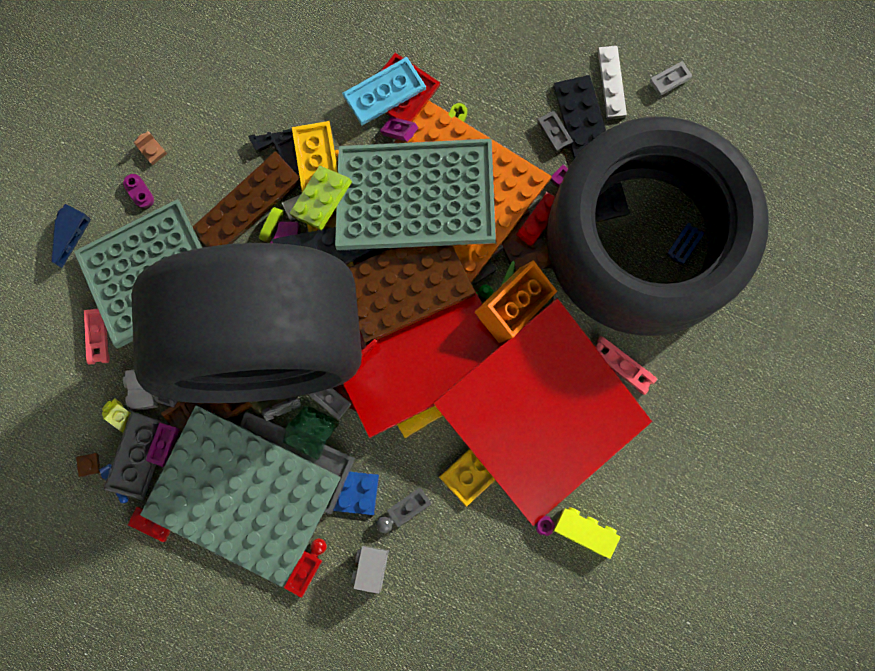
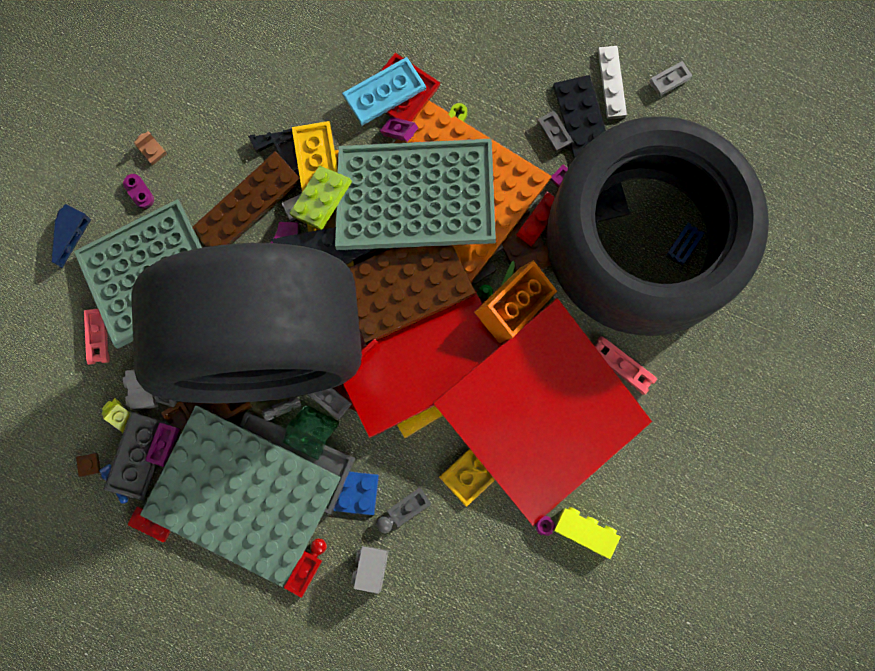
lime beam [259,207,284,243] -> none

